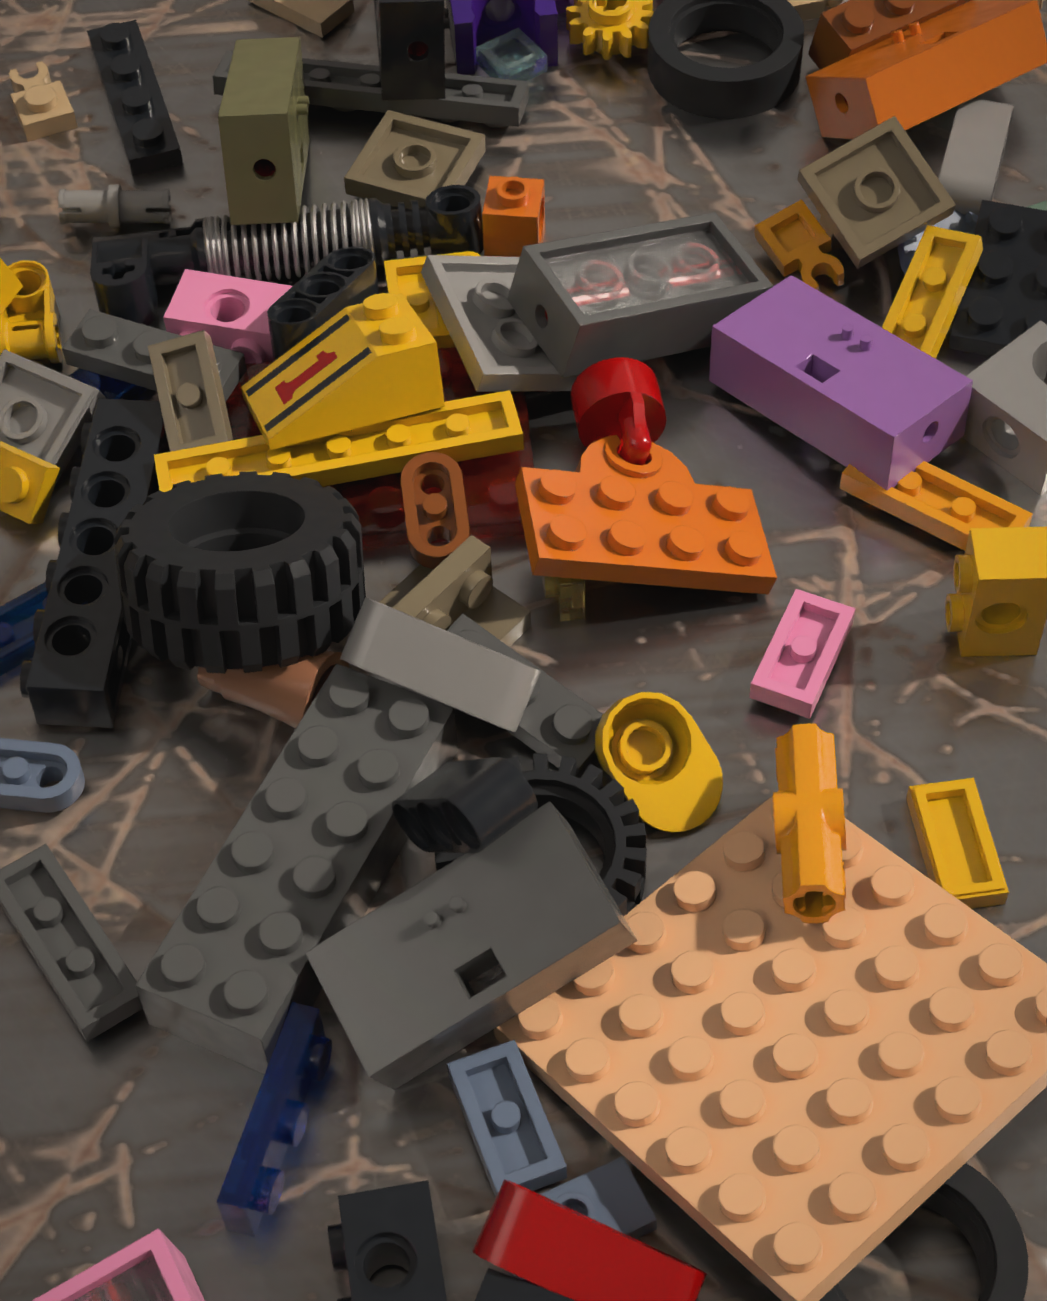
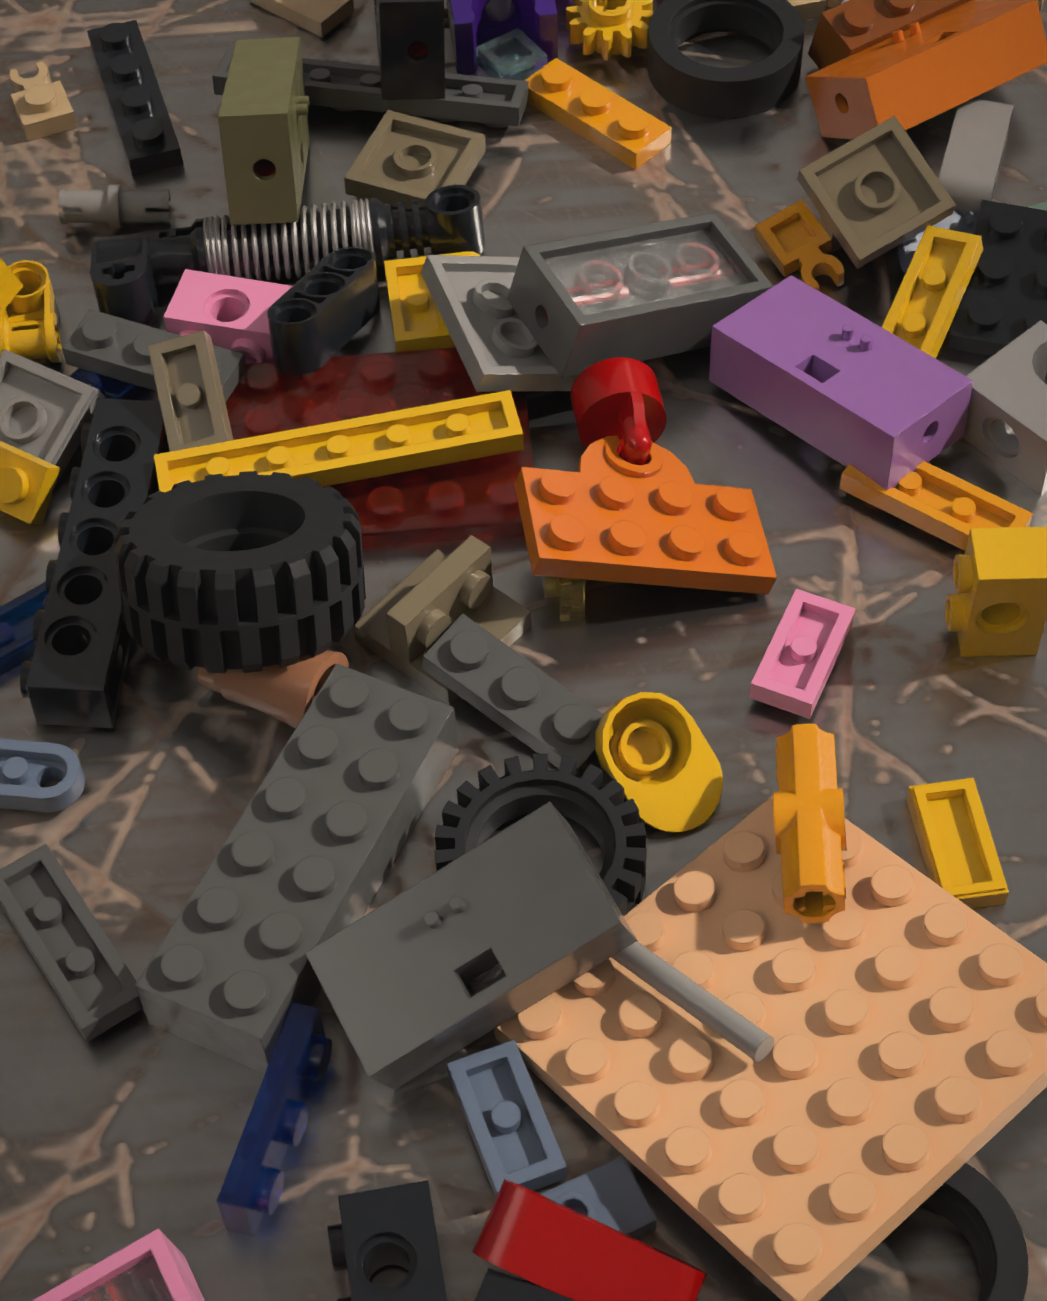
yellow slope [241,293,445,450] -> none
light grey beam [340,597,541,732] -> none
black beam [392,757,538,853] -> none
dark orange plate [401,452,470,569] -> none
orange brick [482,176,545,257] -> none
none -> light orange plate [524,58,672,170]
none -> light grey bar [611,941,774,1062]

